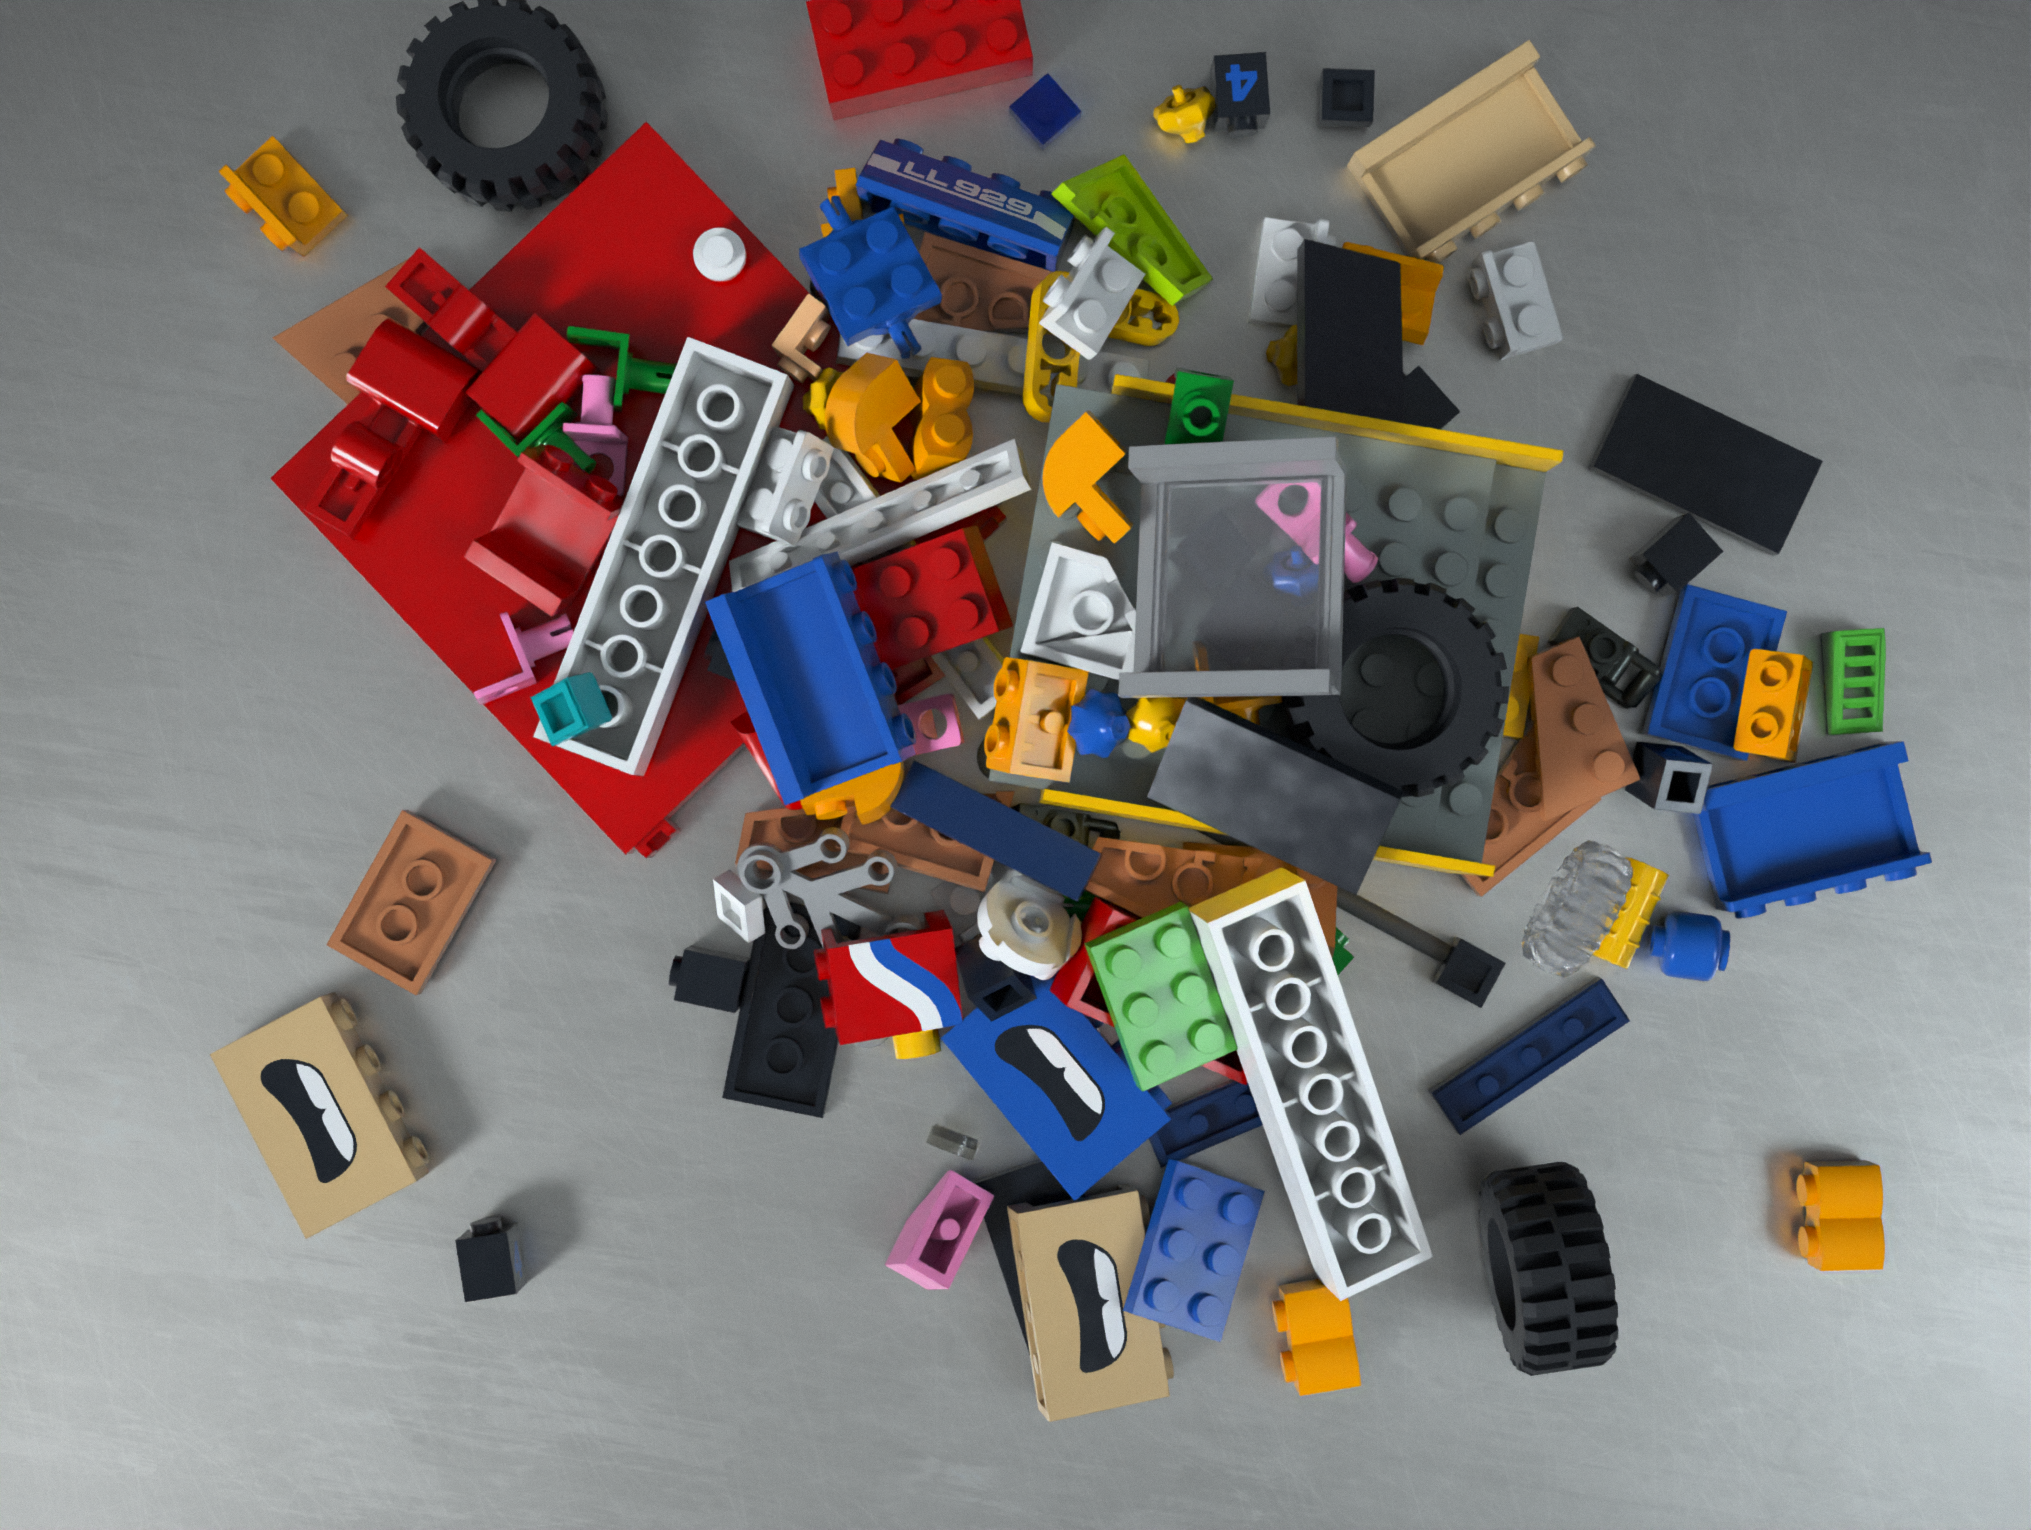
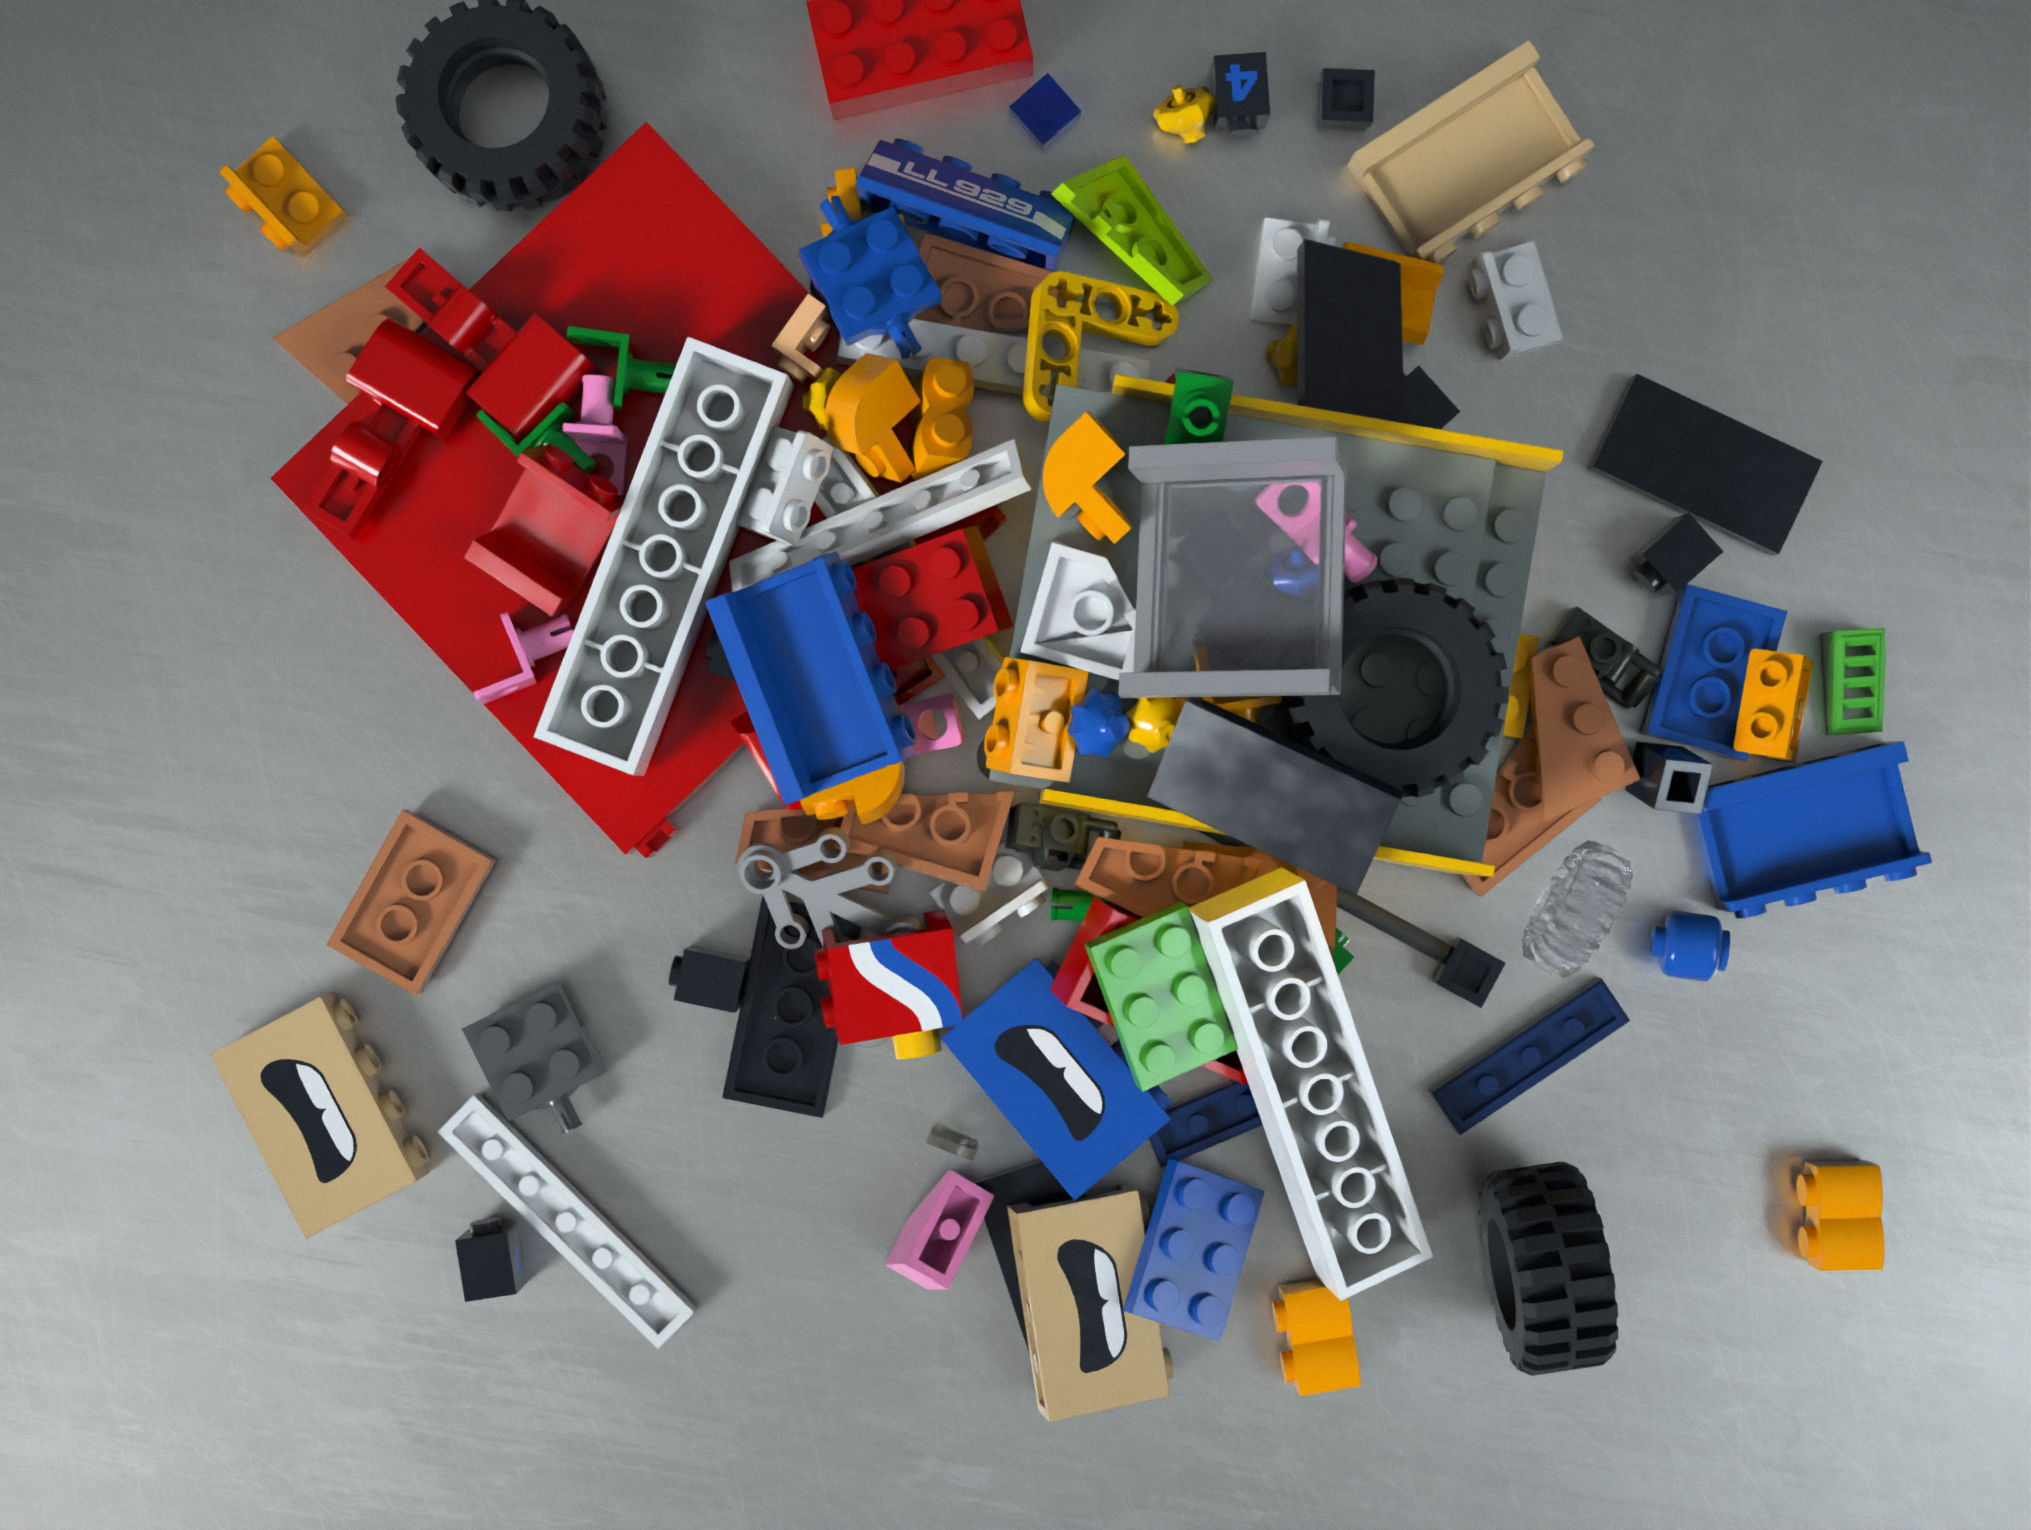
teal slope [530,672,612,747] -> none
white plate [693,228,746,281] -> none
white plate [713,870,765,943] -> none
dark blue tile [890,760,1102,903] -> none
black brick [955,933,1037,1022] -> none
white plate [977,876,1082,980] -> none
white bracket [1039,227,1145,360] -> none
yellow axle [1584,857,1669,969] -> none
none -> white plate [438,1093,697,1349]
none -> dark grey plate [462,981,608,1134]

